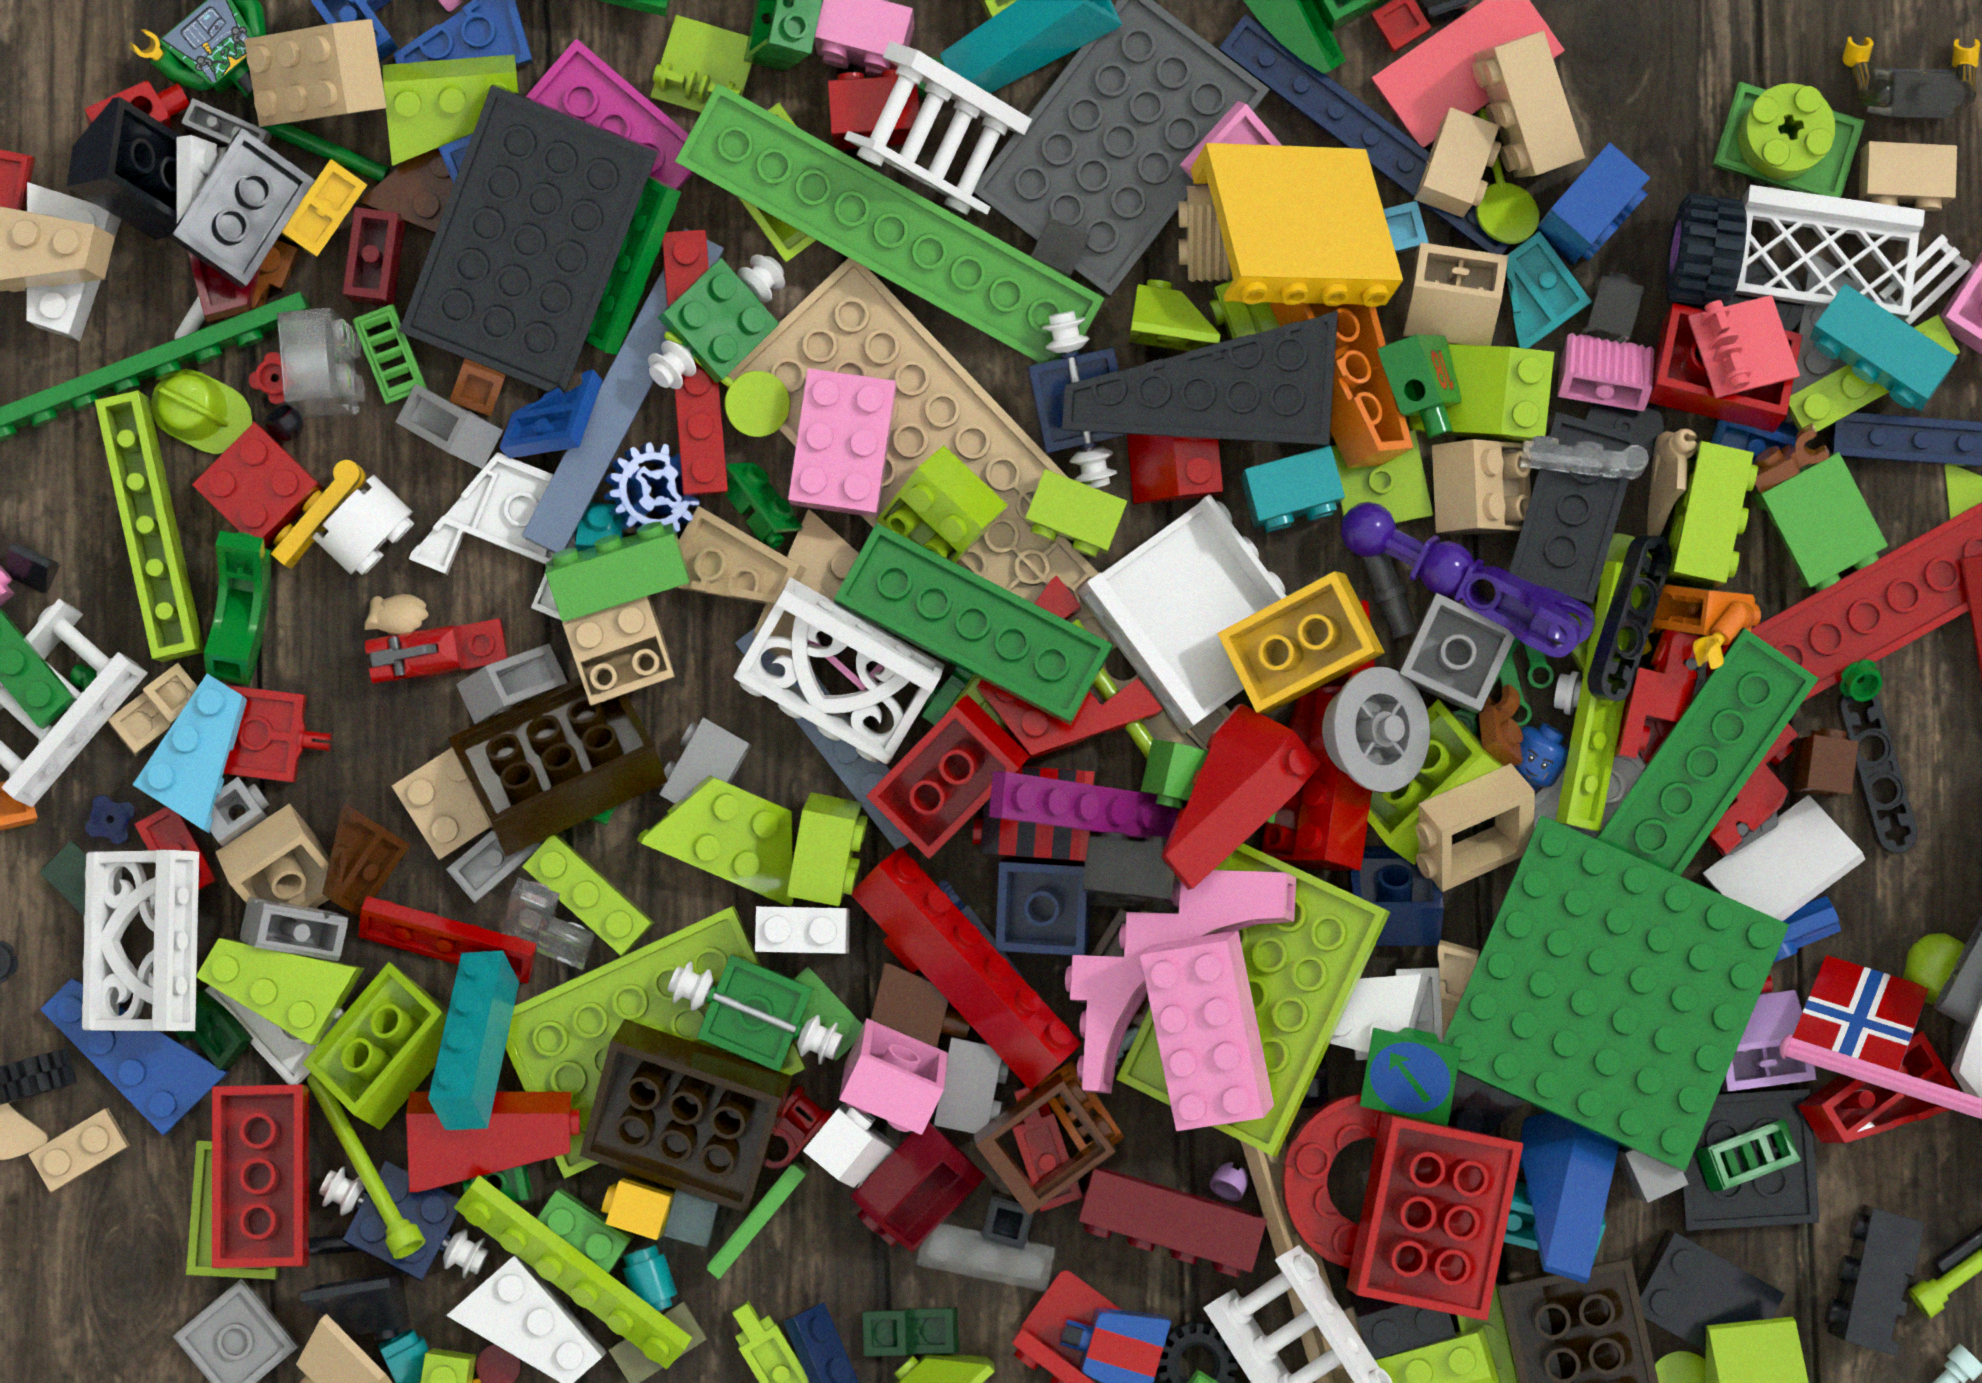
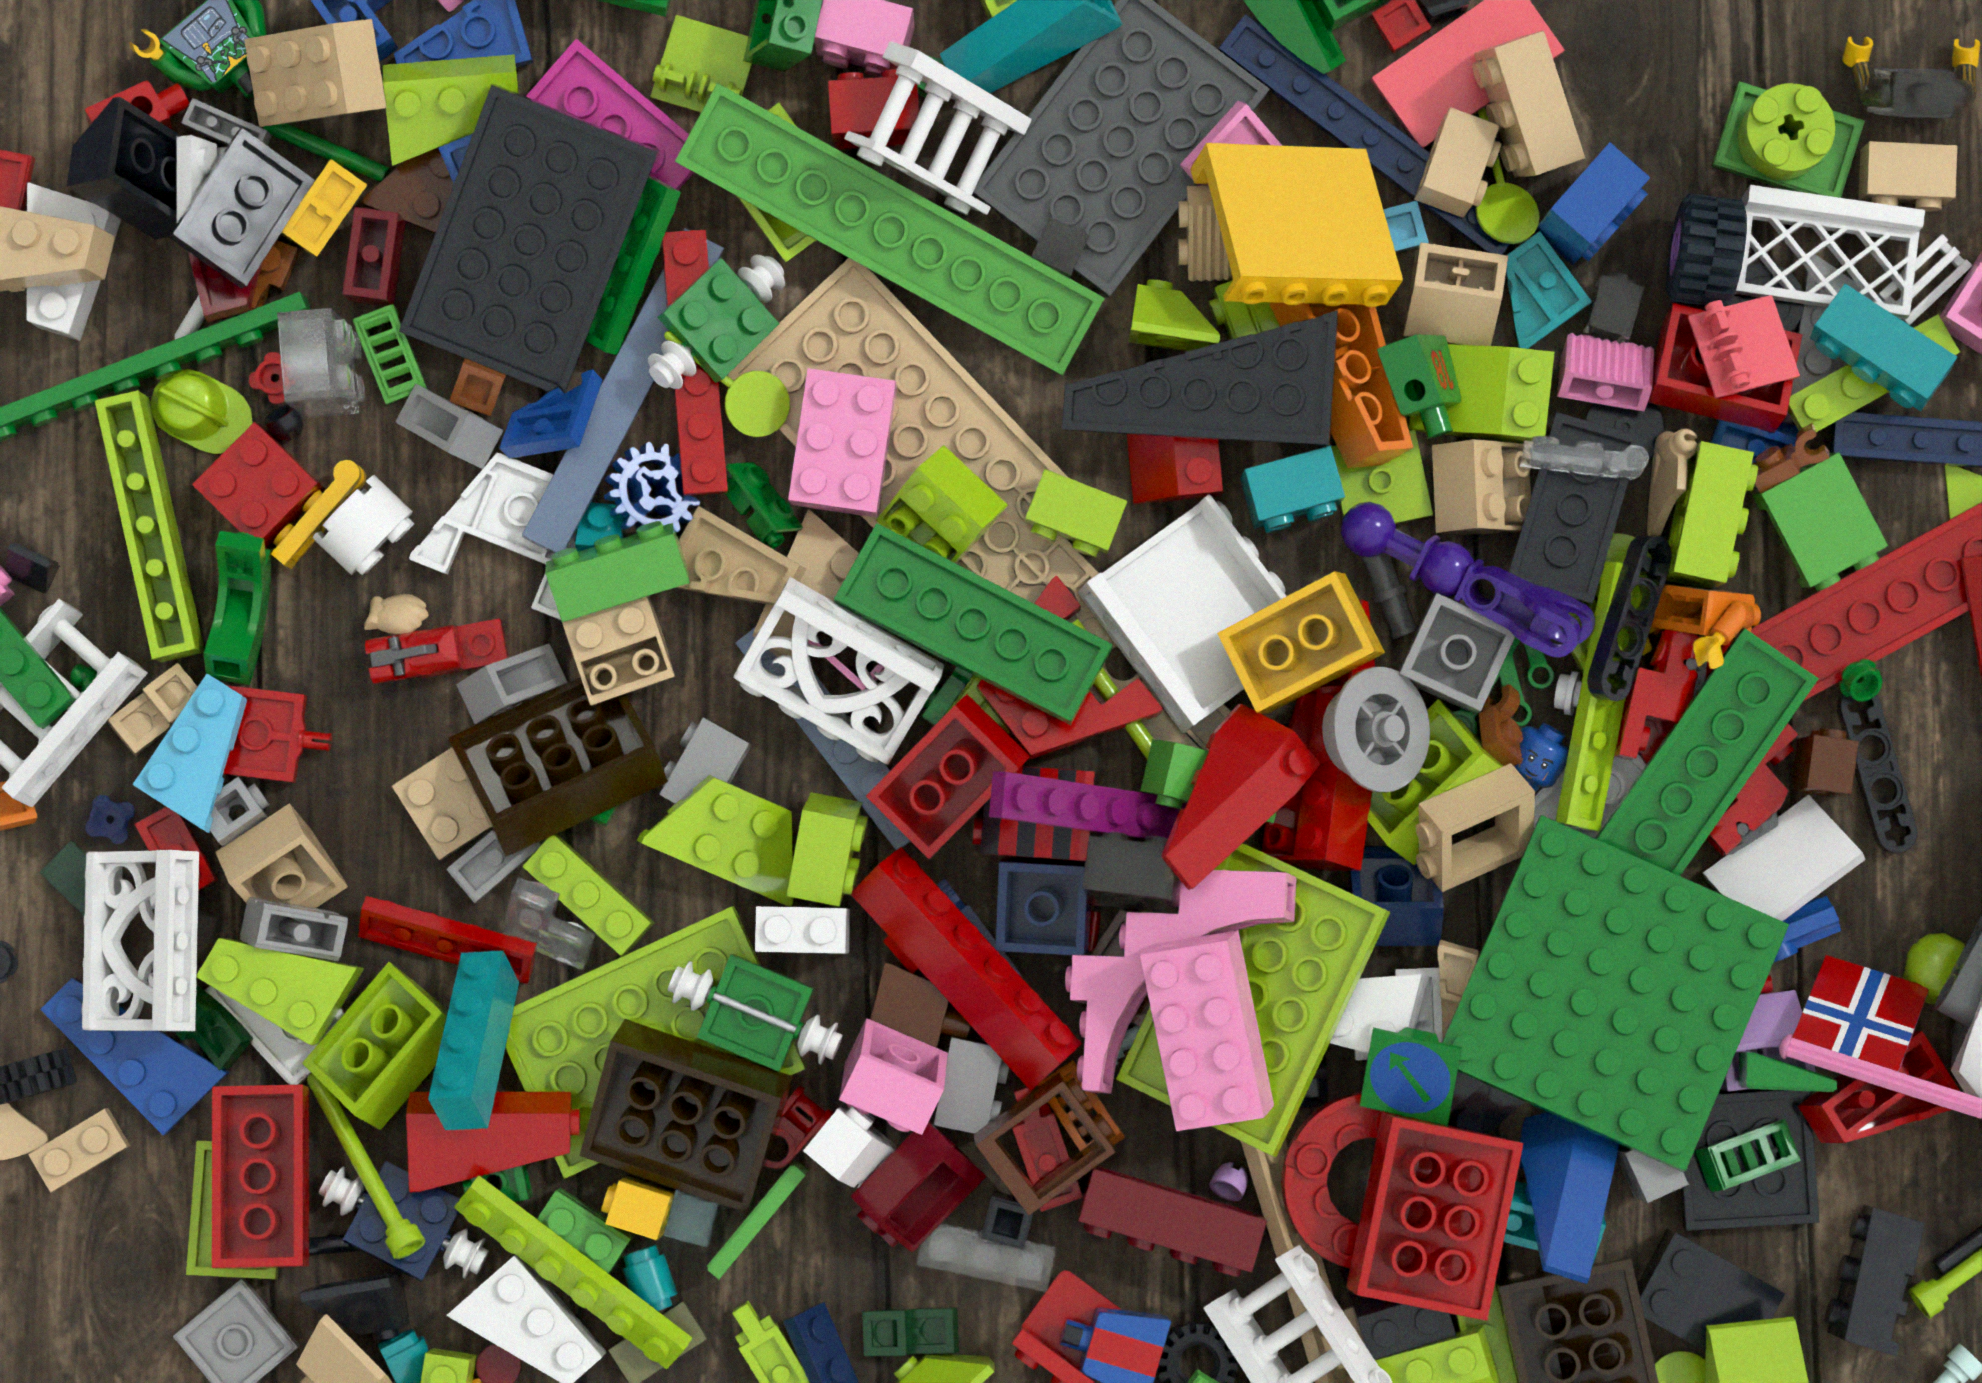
reddish brown wing [322,803,410,918] -> none
bright green plate [795,966,863,1061] -> none
dark blue plate [1026,311,1128,488] -> none
none -> red piece [1089,911,1101,951]
none -> green slope [1738,1051,1837,1092]

